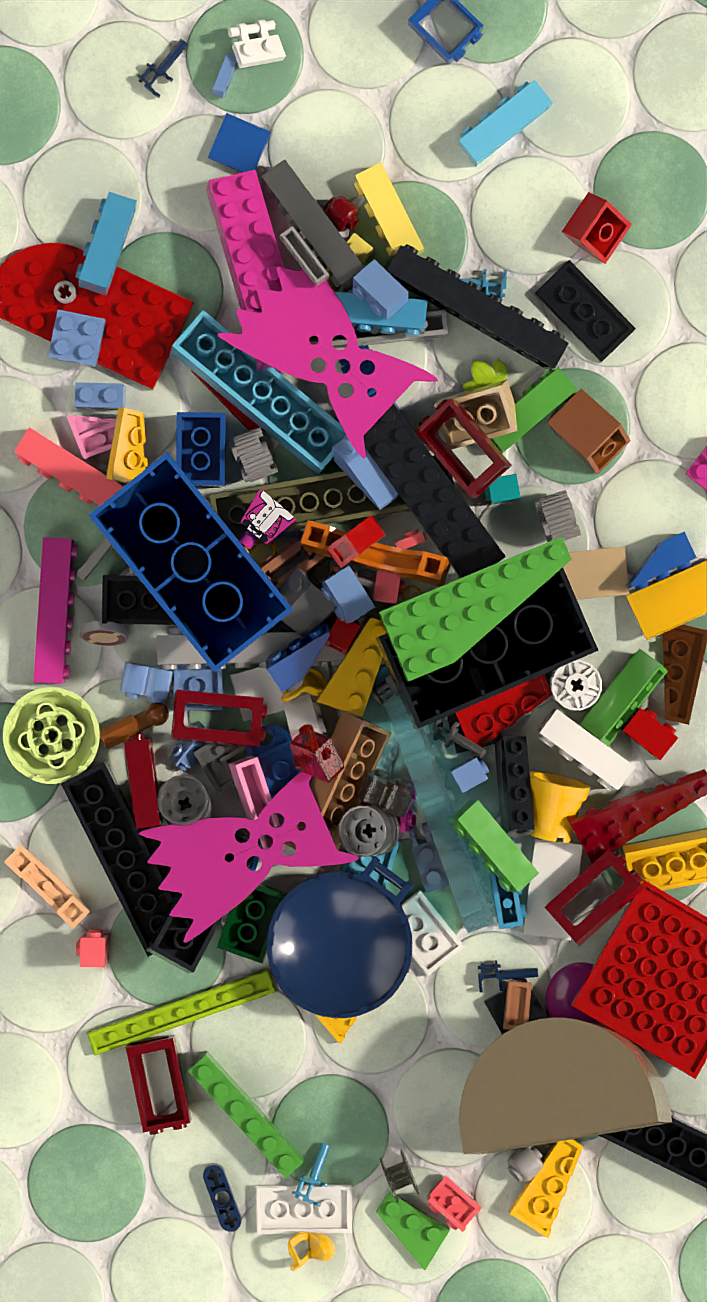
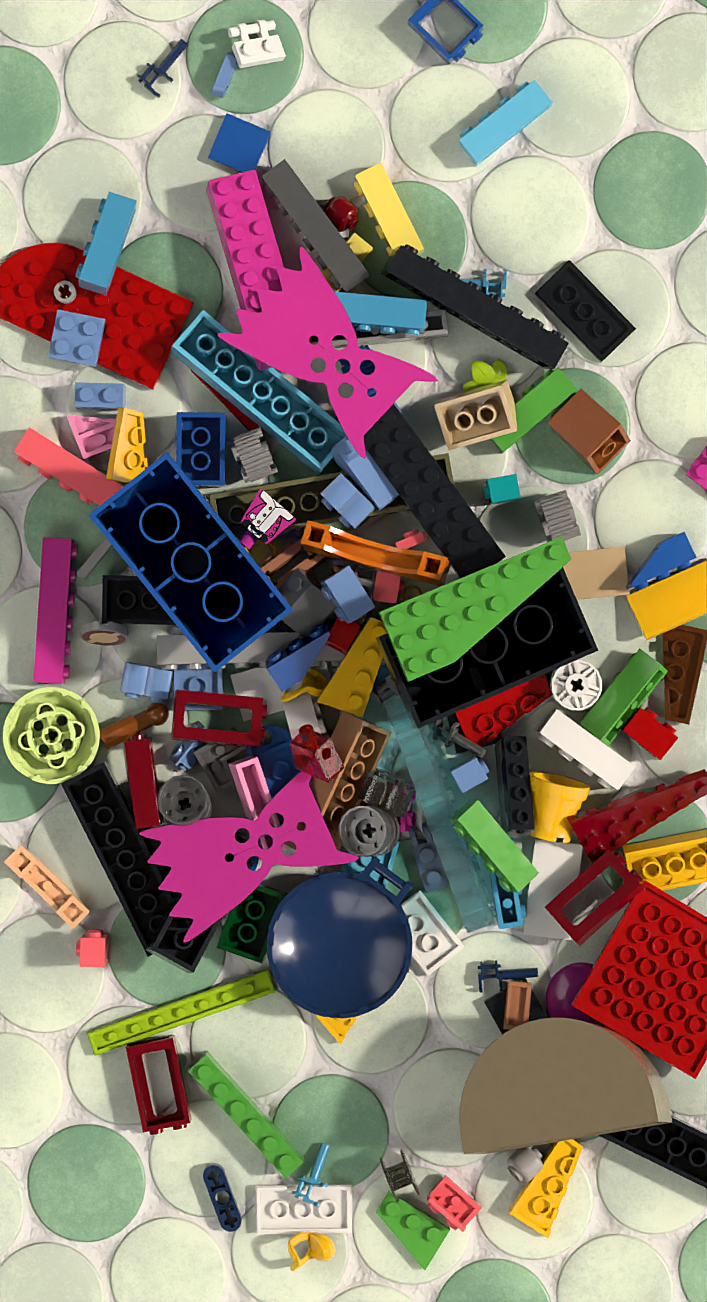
light grey piece [280,226,329,287] -> none
red slope [326,515,386,568] -> none
medium blue brick [353,259,408,321] -> none
dark red piece [415,399,512,498] -> none
red slope [562,192,632,264] -> none
none -> medium blue brick [320,473,376,529]

